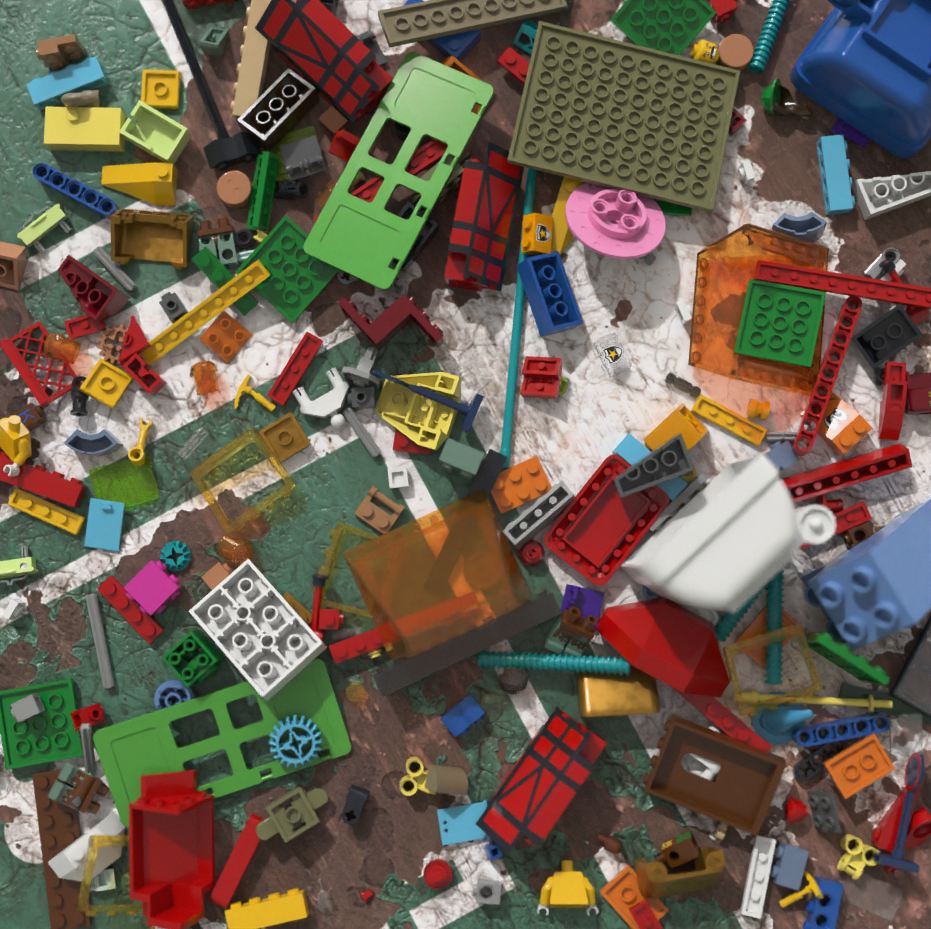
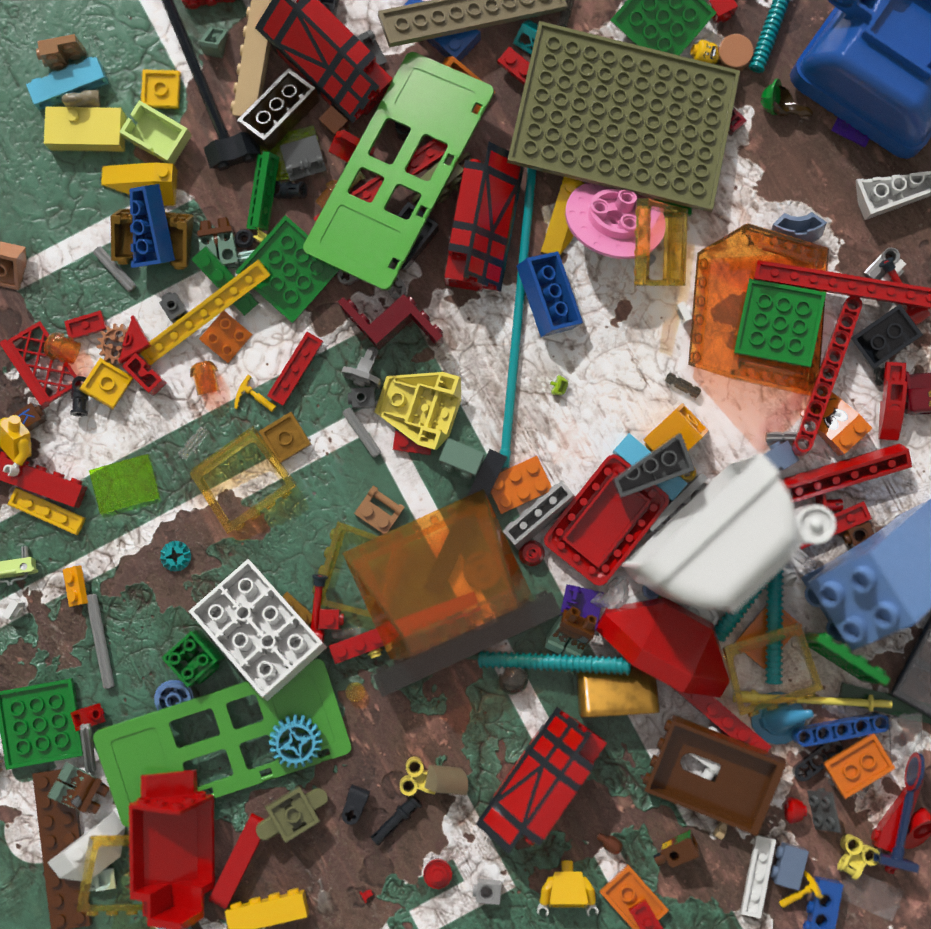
light grey brick [10,693,46,722] -> none
yellowish green piece [17,204,71,253] -> none
blue beam [33,163,119,219] -> none
dark red wedge [57,254,130,322] -> none
sand blue brick [64,429,123,456] -> none
medium azure container [84,498,125,552] -> none
red plate [97,575,165,644] -> none
dark pink brick [124,560,182,615] -> none
yellow brick [128,417,153,466] -> none
nougat brick [201,562,233,590] -> none
nougat head [217,171,253,208] -> none
clear orange piece [217,534,254,566] -> none
white connector [292,367,350,428] -> none
dark blue piece [372,369,484,432] -> none
white plate [388,467,409,489] -> none
medium azure container [437,800,490,846] -> none
blue brick [440,693,485,737] -> none
blue piece [484,842,503,860] -> none
red slope [520,356,562,399] -> none
light orange brick [521,213,553,256] -> none
clear brick [592,332,632,378] -> none
pearl gold windscreen [634,846,725,899] -> none
yellow tile [691,394,768,447] -> none
white plate [738,160,755,185] -> none
yellow wheel [746,399,770,421] -> none
medium azure brick [816,134,855,216] -> none
none -> light orange plate [63,565,88,607]
none -> blue wedge [130,184,175,268]
none -> black pin [370,795,423,846]
none -> clear cylinder [590,576,630,609]
none -> clear yellow windscreen [634,198,688,286]

